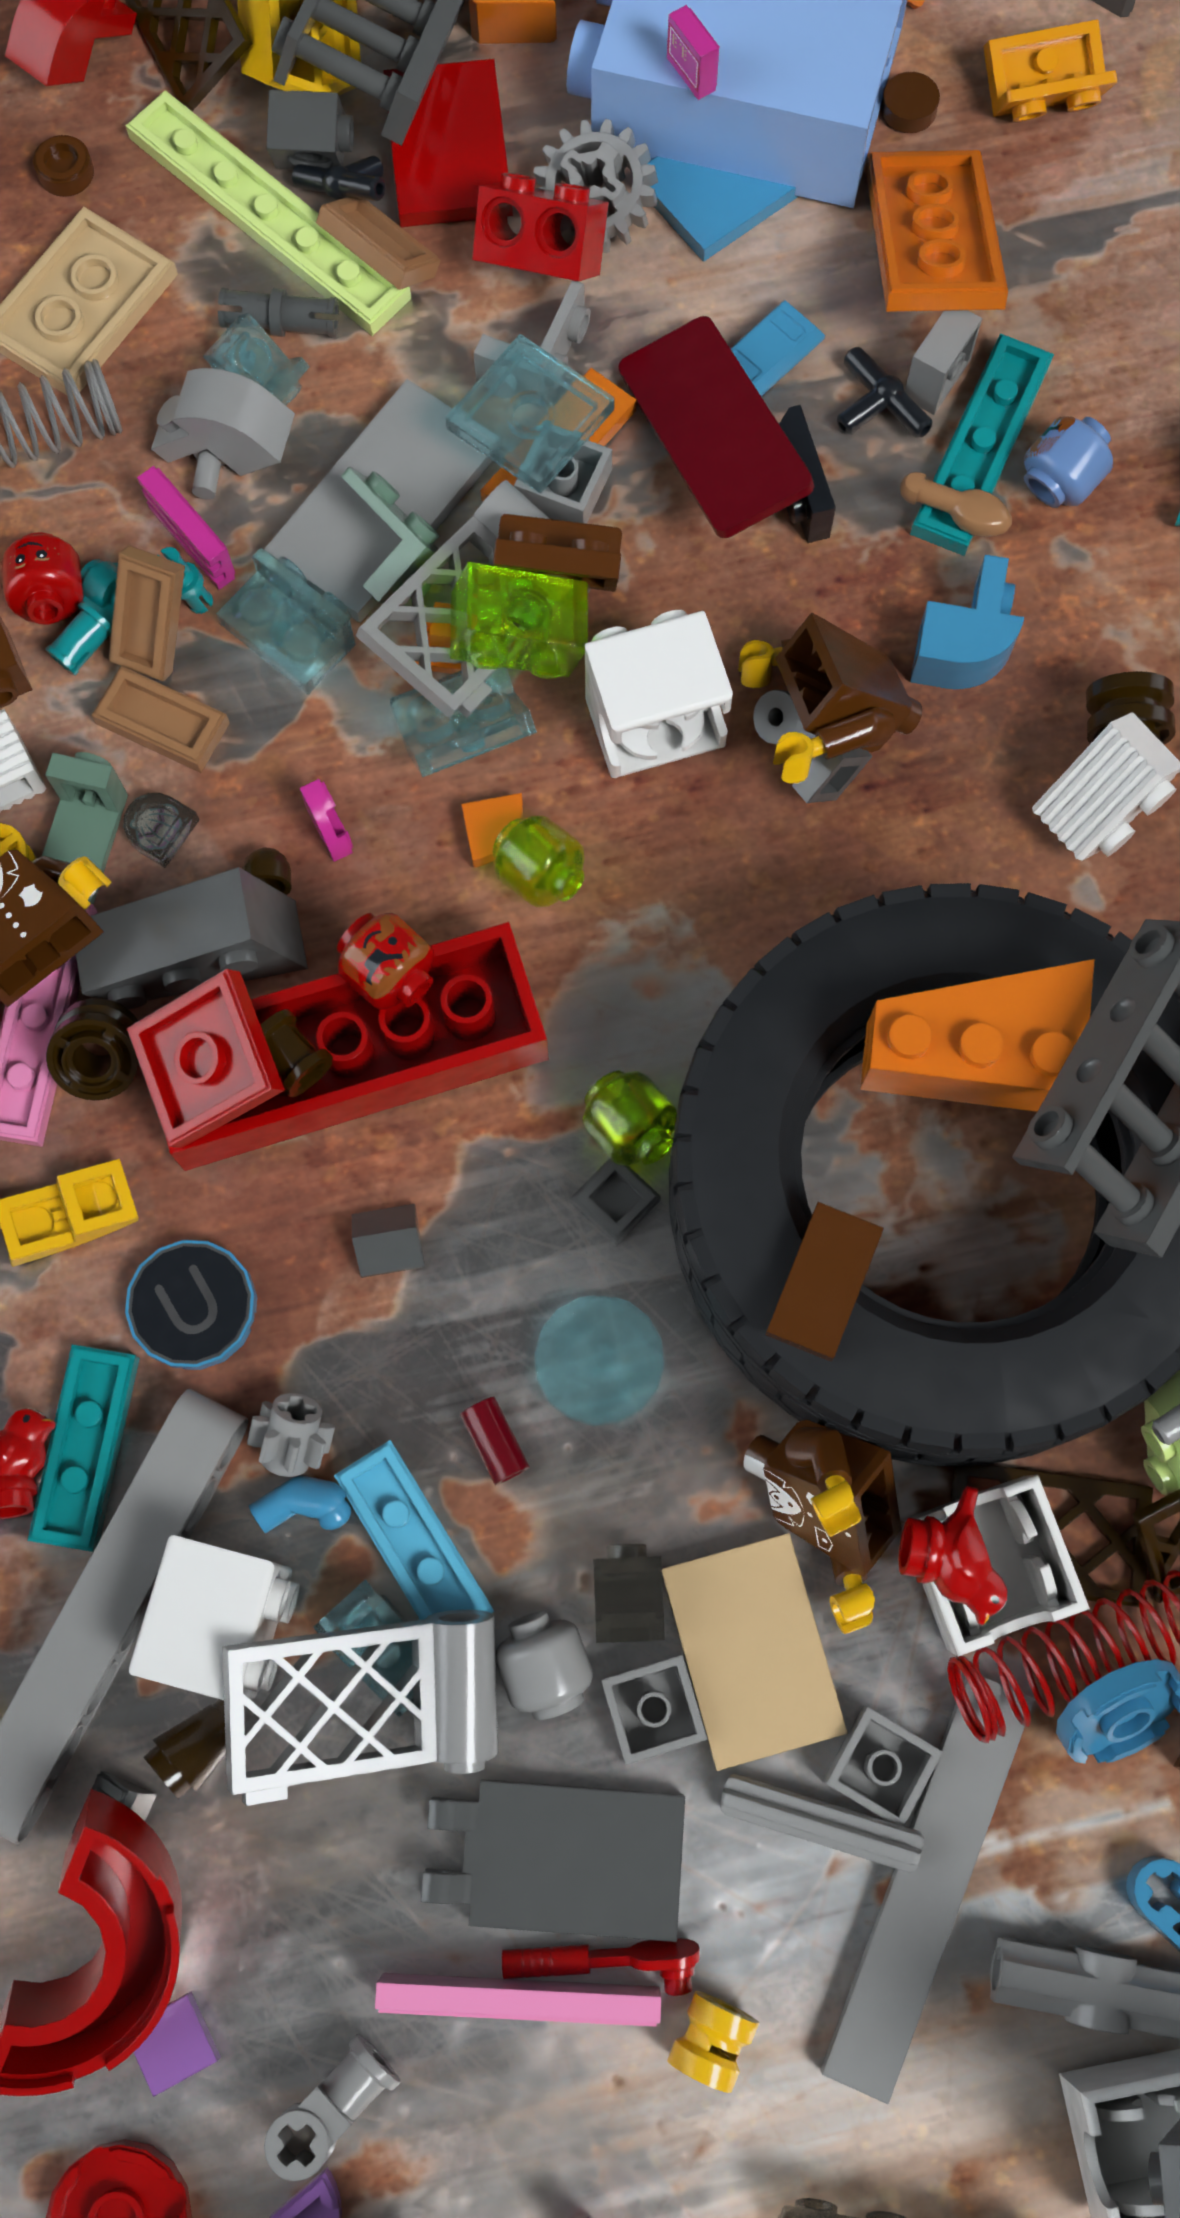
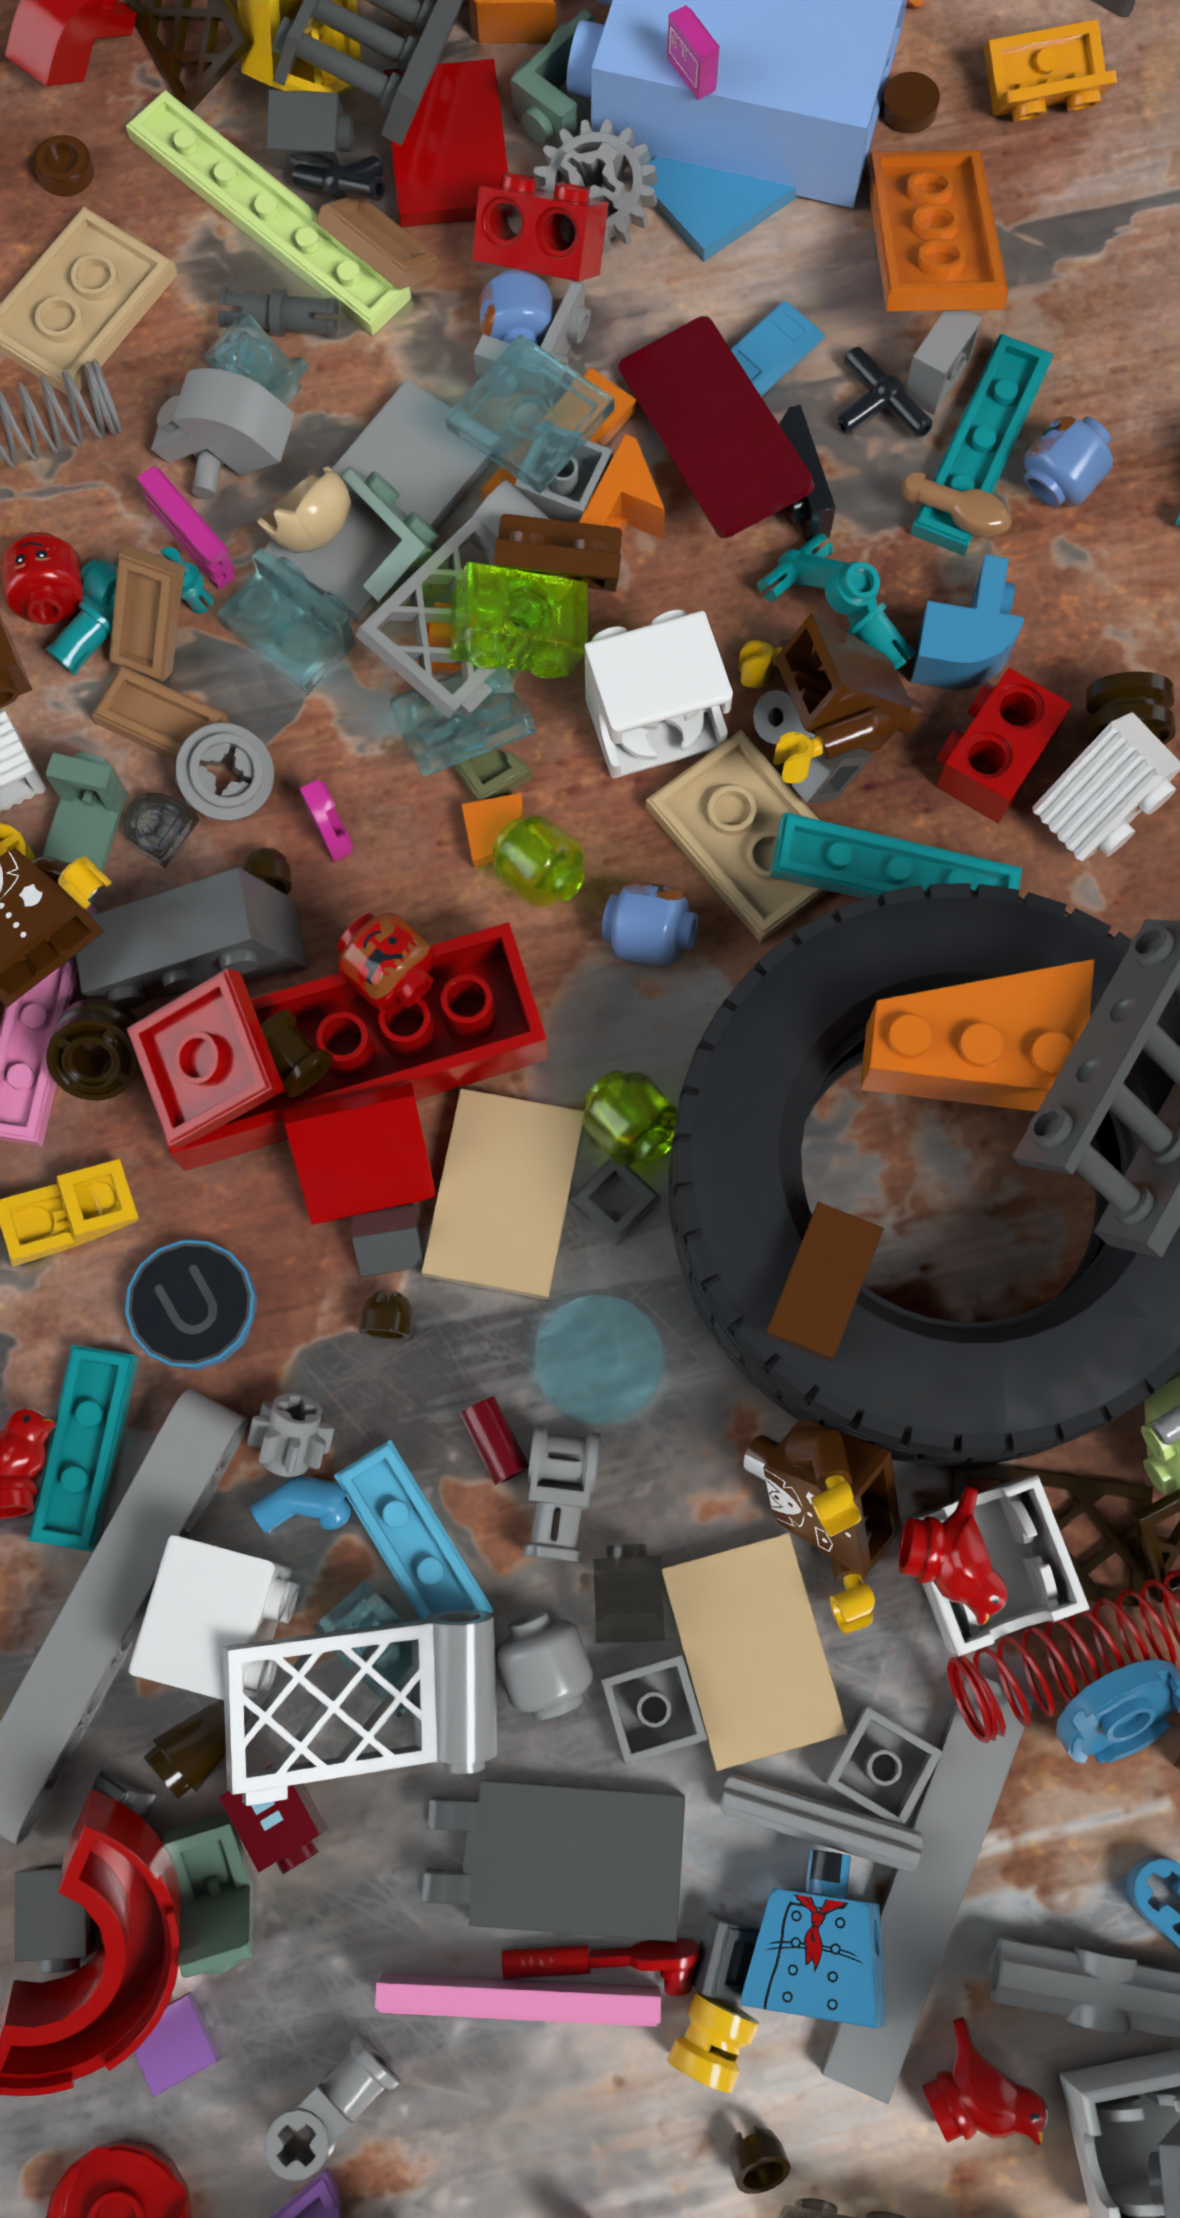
none -> dark grey brick [15,1864,101,1973]
none -> sand green bracket [163,1812,254,1978]
none -> light grey gear [175,723,274,822]
none -> dark red brick [218,1764,329,1875]
none -> tan hair [257,466,351,553]
none -> red tile [283,1083,437,1225]
none -> dark brown hinge [359,1291,413,1340]
none -> tan tile [421,1089,585,1301]
none -> olive tile [448,745,532,801]
none -> medium blue head [479,269,554,354]
none -> sand green bracket [511,9,594,149]
none -> light grey connector [522,1425,601,1563]
none -> orange slope [578,433,665,538]
none -> medium blue head [602,881,698,968]
none -> tan tile [646,730,830,944]
none -> dark grey slope [691,1913,760,2001]
none -> dark brown hinge [728,2125,791,2194]
none -> dark azure torso [741,1849,887,2028]
none -> teal pin [757,533,917,670]
none -> teal tile [769,812,1022,899]
none -> red animal [922,2016,1049,2145]
none -> red brick [936,667,1073,824]

